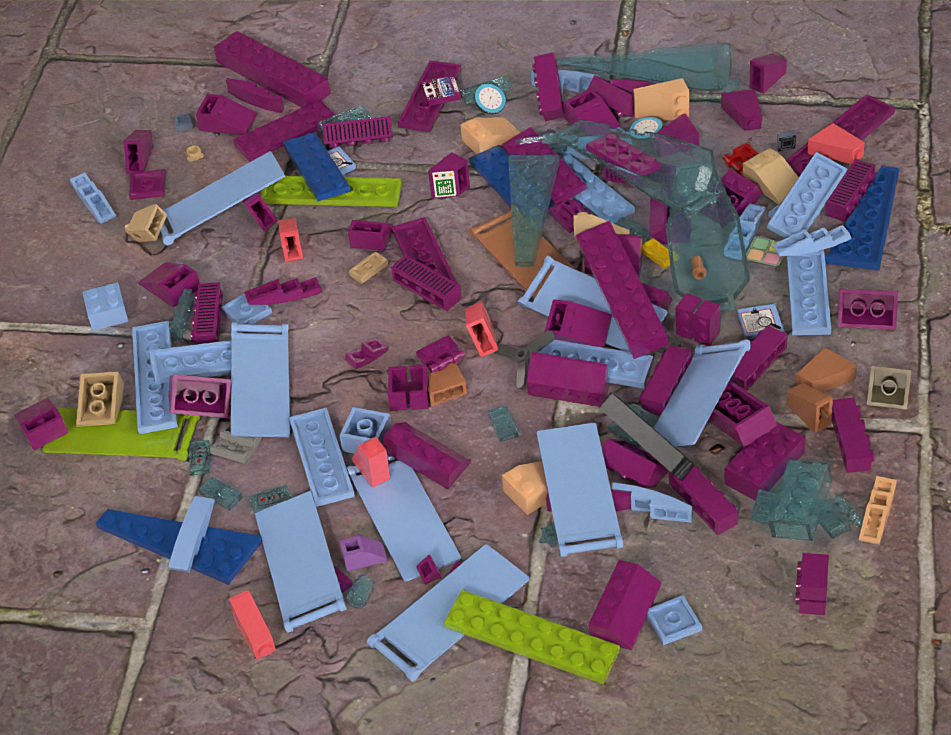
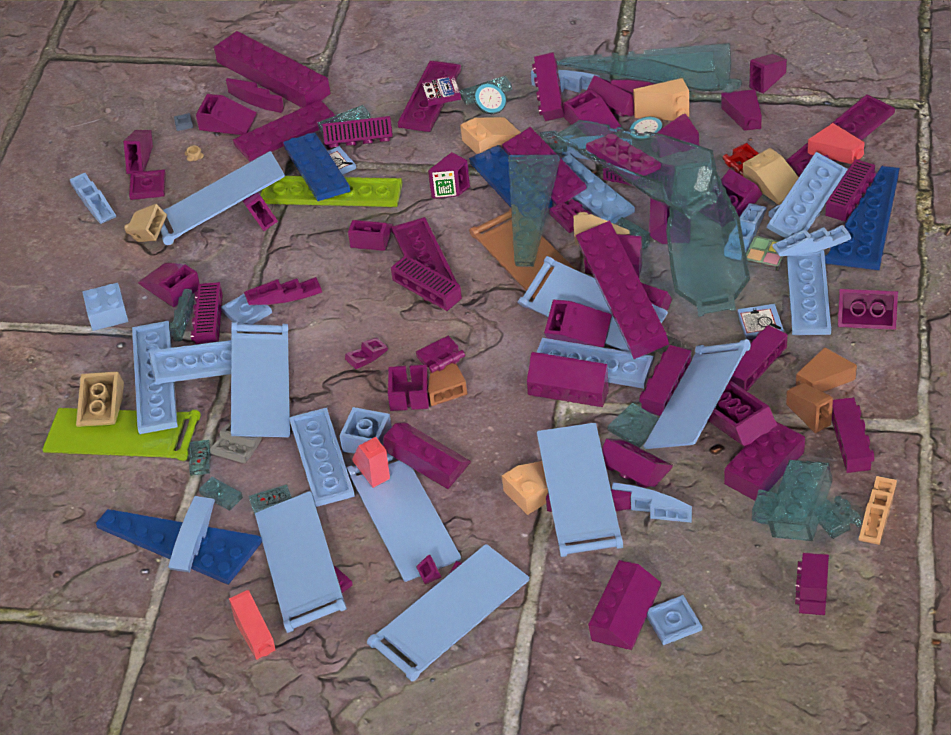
magenta slope [14,398,69,450] -> none
magenta slope [168,374,231,418] -> none
coral slope [278,217,303,262] -> none
medium lavender slope [340,535,387,571] -> none
clear light blue brick [346,576,373,608] -> none
tan plate [349,252,388,284] -> none
lime plate [444,590,620,685] -> none
coral slope [465,302,498,357] -> none
clear light blue plate [488,405,519,442] -> none
dark grey piece [494,331,555,389] -> none
clear light blue piece [516,129,578,144] -> none
clear light blue plate [539,525,558,548] -> none
beam [599,392,695,481] -> none
yellow plate [642,238,678,269] -> none
magenta brick [669,466,739,535] -> none
magenta piece [675,293,720,346] -> none
nougat pin [691,256,707,280] -> none
tile [777,131,796,152] -> none
dark tan slope [867,365,912,410] -> none

